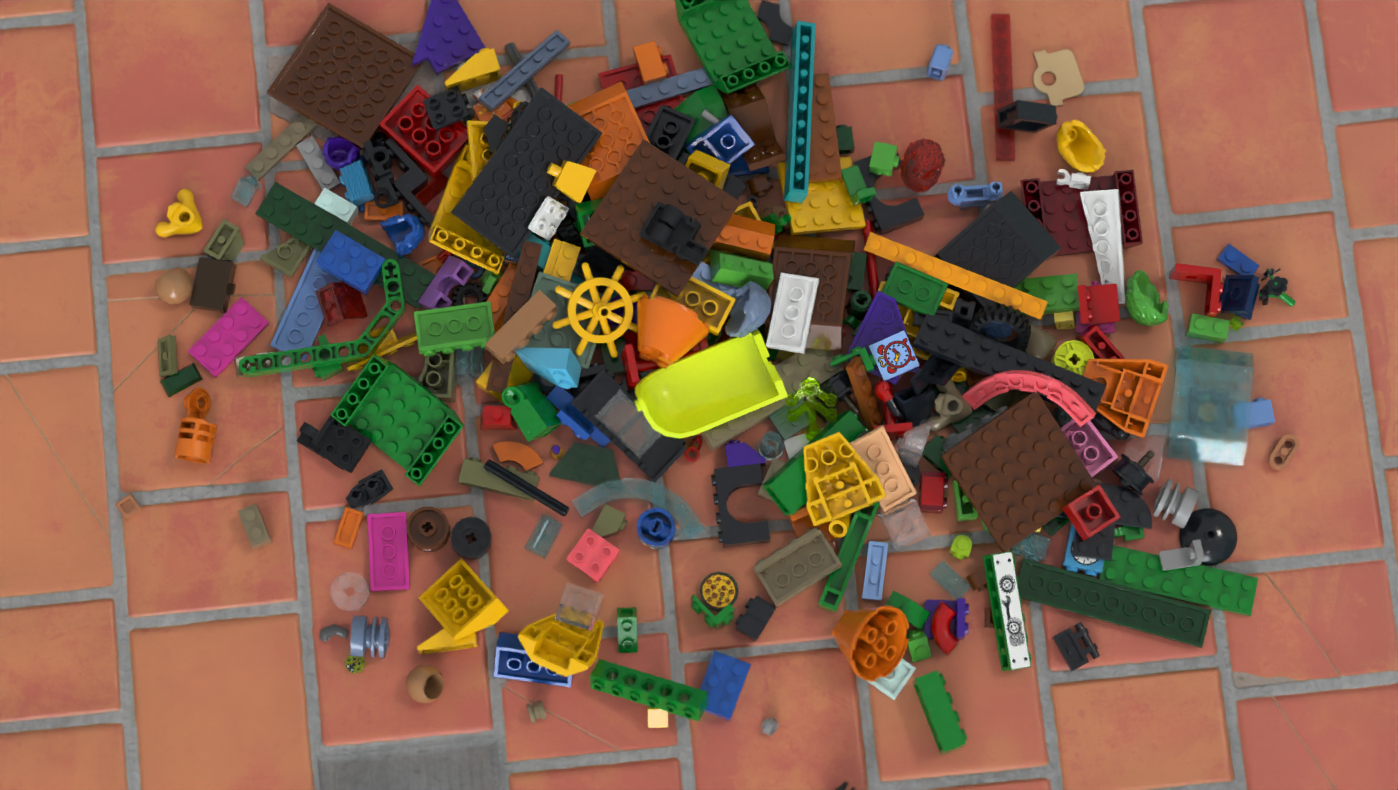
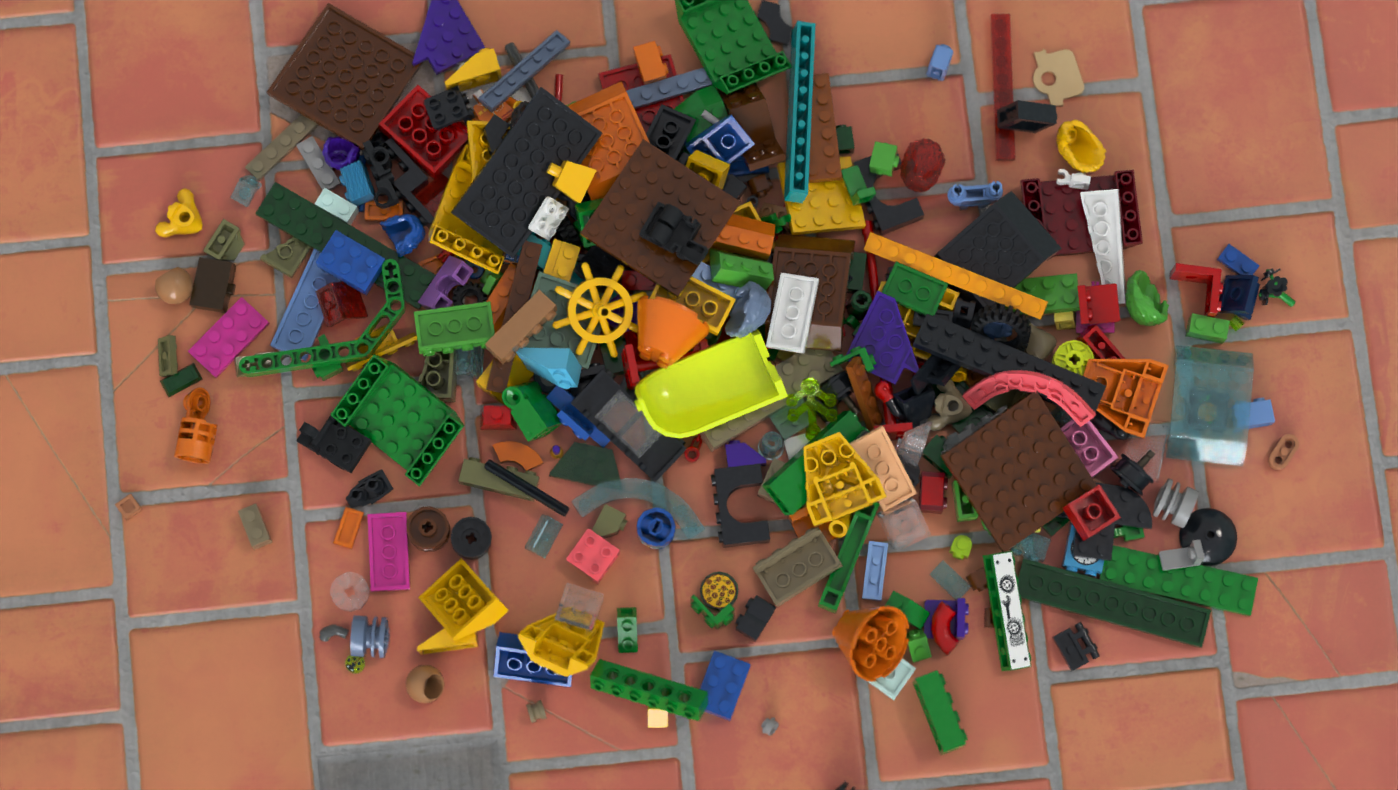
light blue tile [869,331,920,381] -> none

